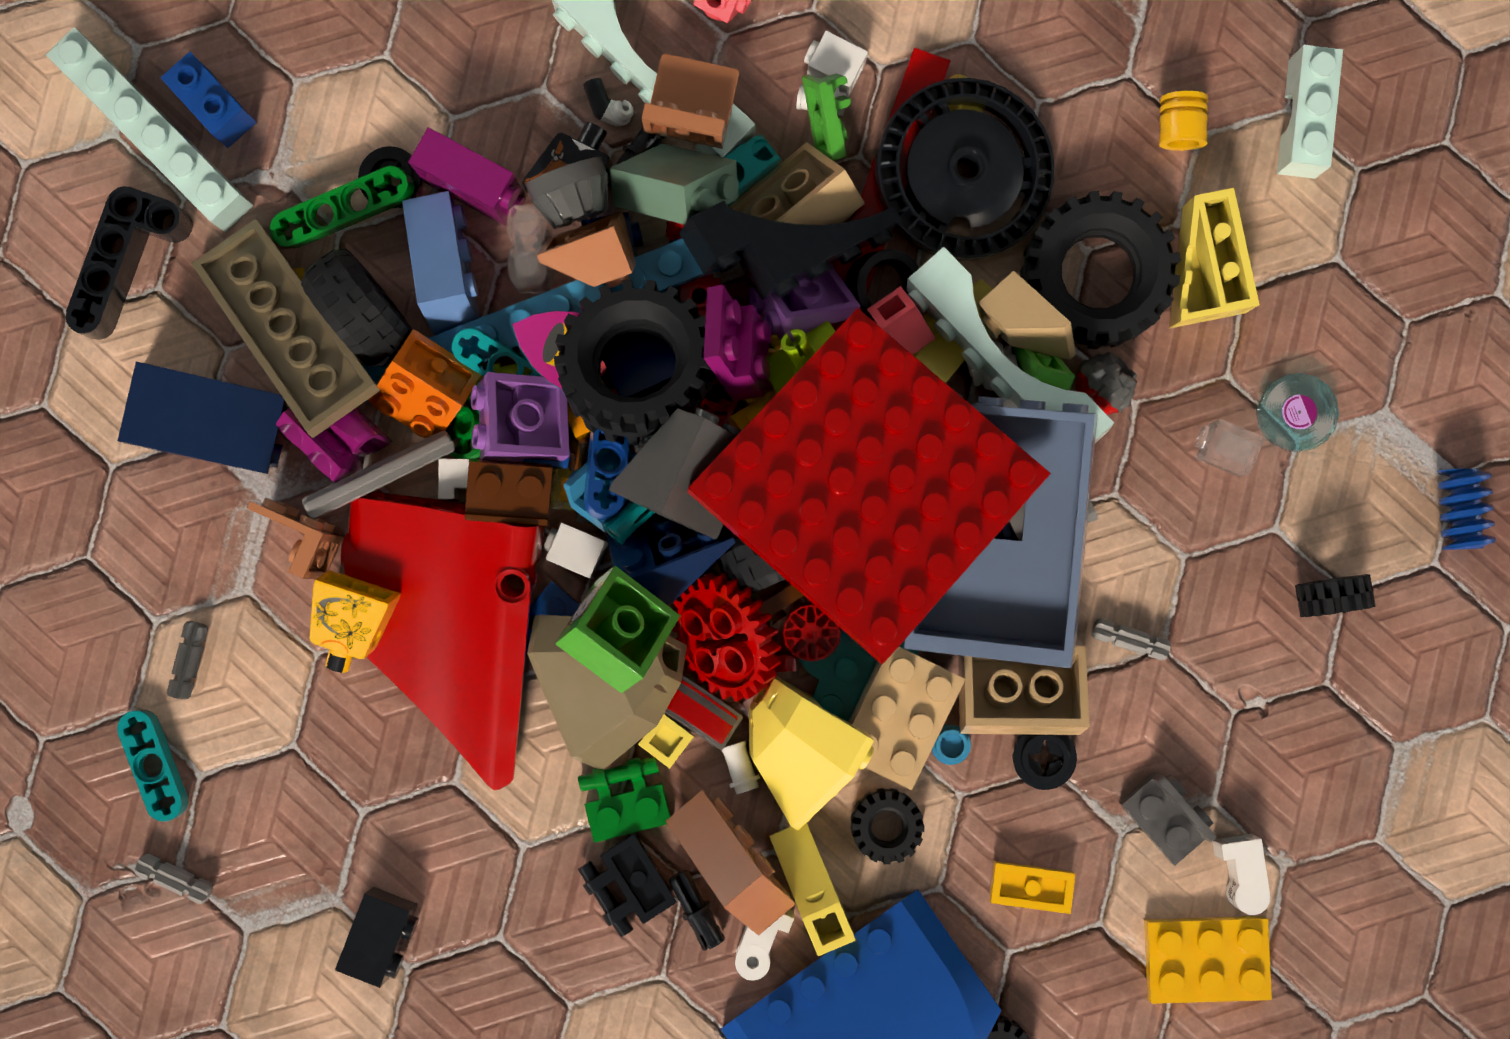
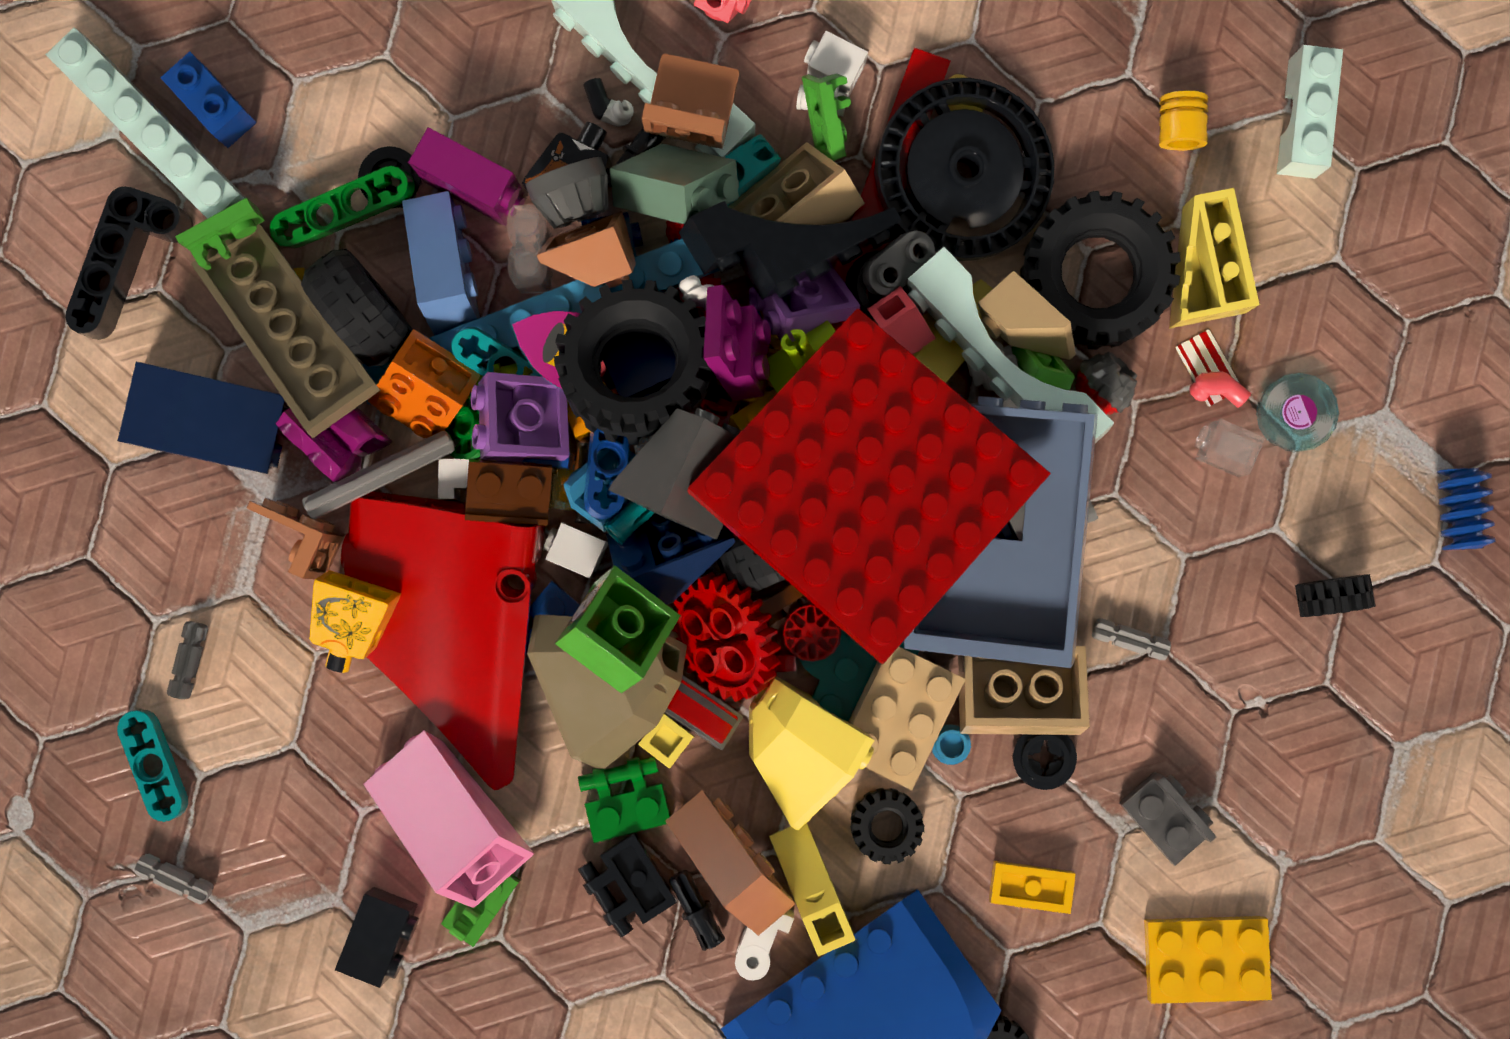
white pin [722,741,760,795] -> none
white leg [1212,834,1270,915] -> none
none -> bright green plate [175,198,265,270]
none -> bright pink slope [363,730,534,908]
none -> bright green plate [441,874,520,947]
none -> white arm [679,275,714,311]
none -> dark grey plate [862,231,935,296]
none -> white sticker [1176,330,1239,407]
none -> coral arm [1189,371,1251,408]

